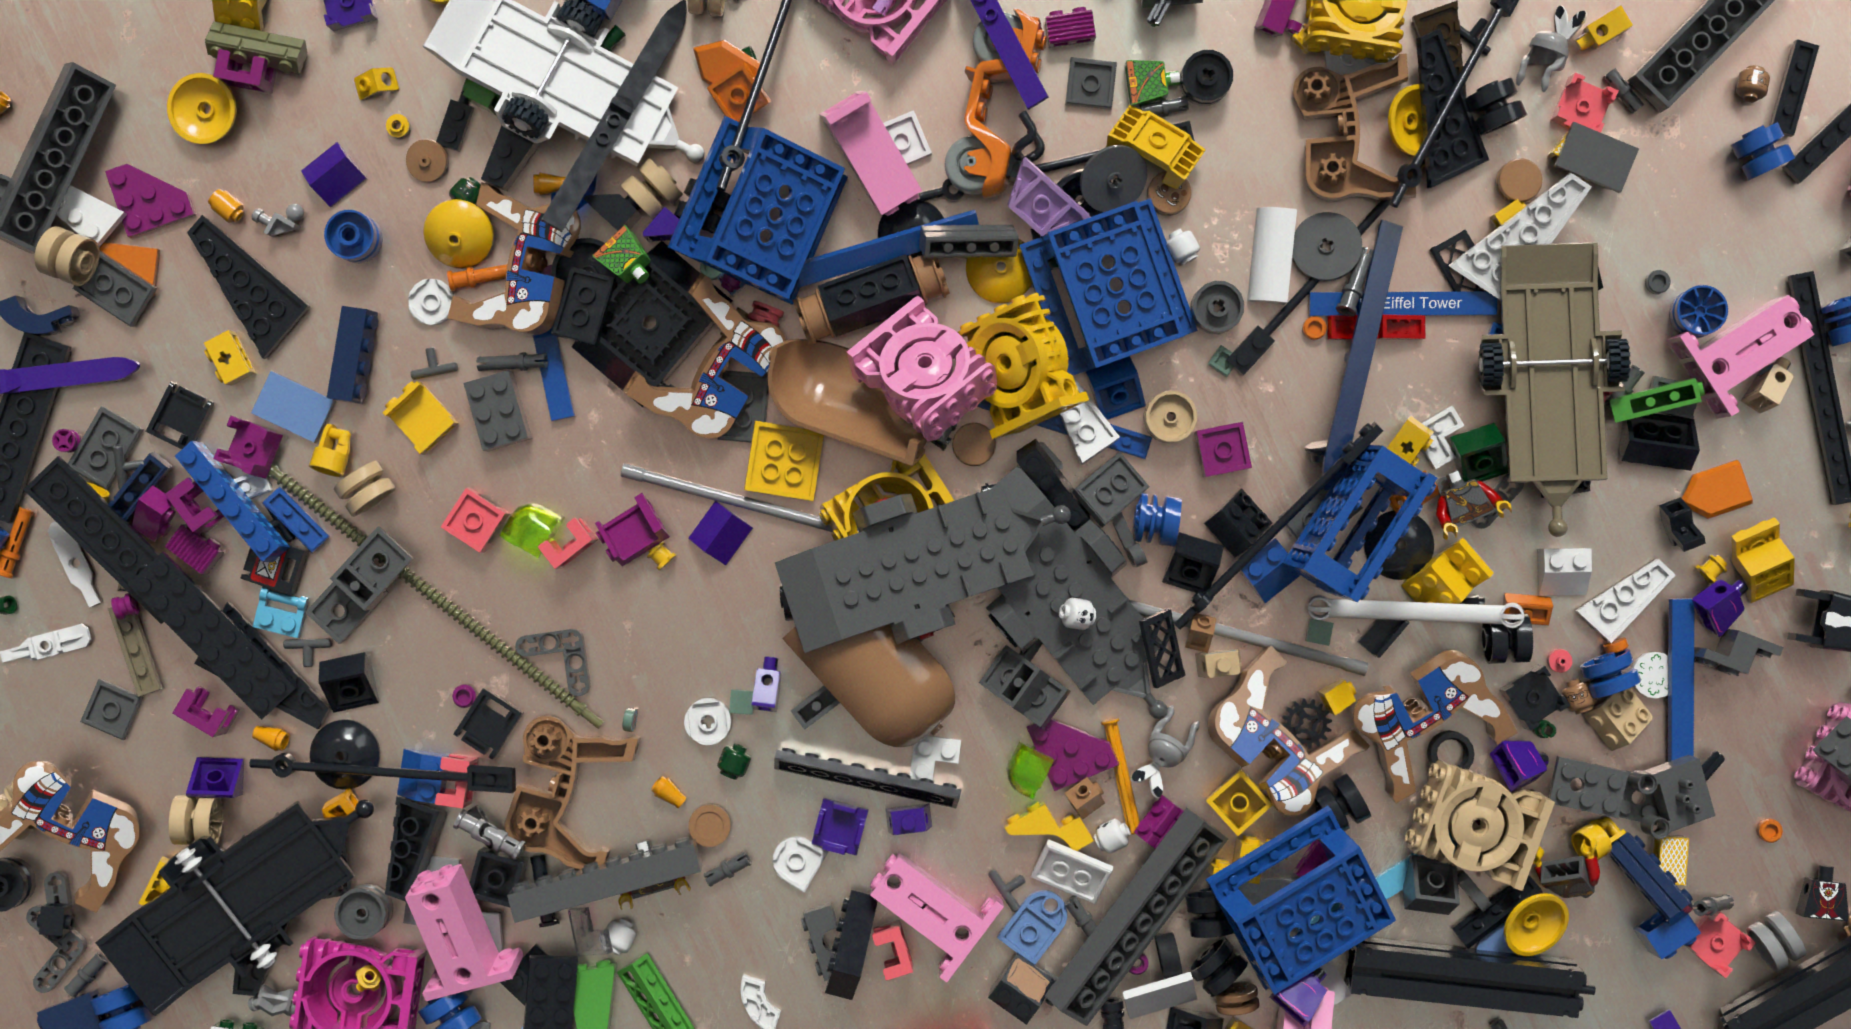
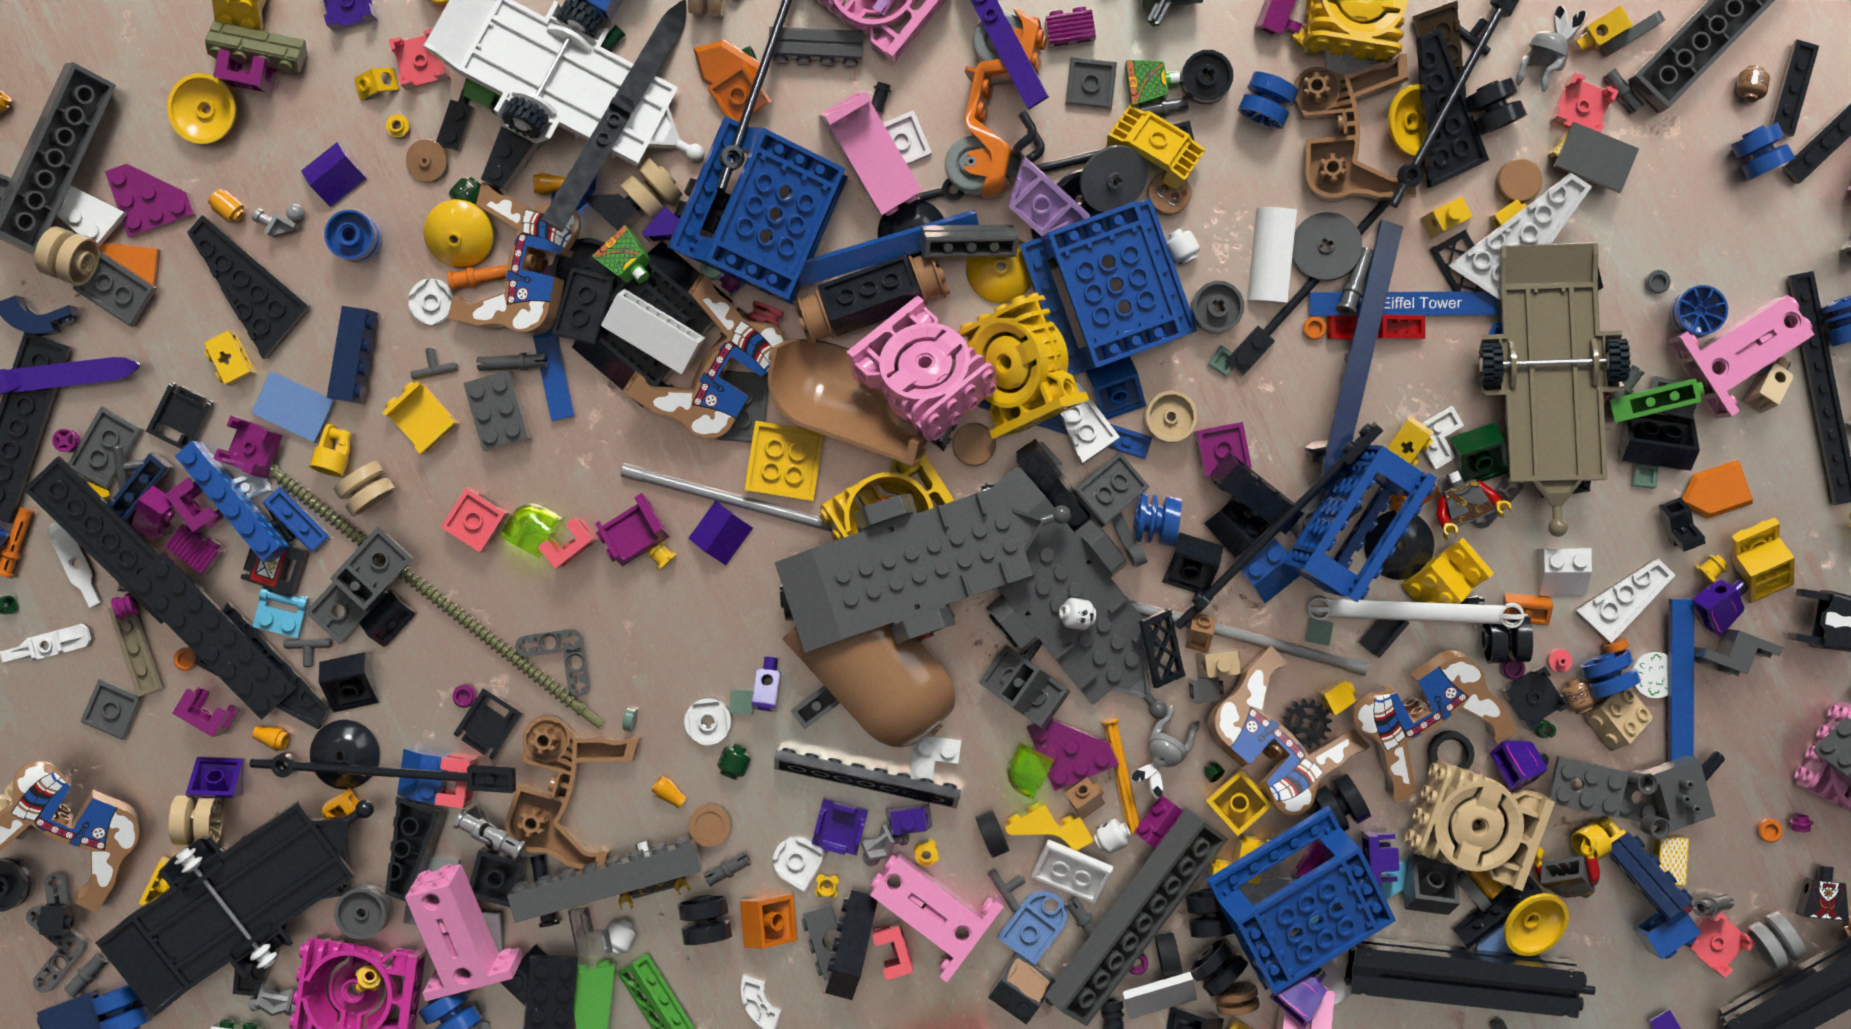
none -> orange tile [173,647,198,671]
none -> black panel [360,590,416,647]
none -> coral panel [389,29,451,90]
none -> white brick [601,289,705,374]
none -> black wheel [678,894,732,945]
none -> orange slope [740,894,797,949]
none -> dark grey brick [769,27,864,66]
none -> yellow plate [815,874,839,898]
none -> light grey piece [861,825,909,866]
none -> black pin [871,82,891,113]
none -> yellow brick [914,840,939,866]
none -> black tyre [975,810,1009,858]
none -> dark grey slope [1188,677,1224,704]
none -> dark green hinge [1204,762,1225,783]
none -> black wedge [1211,452,1304,535]
none -> blue wheel [1238,71,1299,129]
none -> dark purple panel [1361,831,1400,884]
none -> yellow torso [1420,196,1473,239]
none -> light orange cone [1468,871,1504,900]
none -> magenta plate [1501,657,1525,680]
none -> dark grey beam [1601,10,1666,56]
none -> sand green tile [1631,463,1659,489]
none -> magenta plate [1789,814,1814,833]

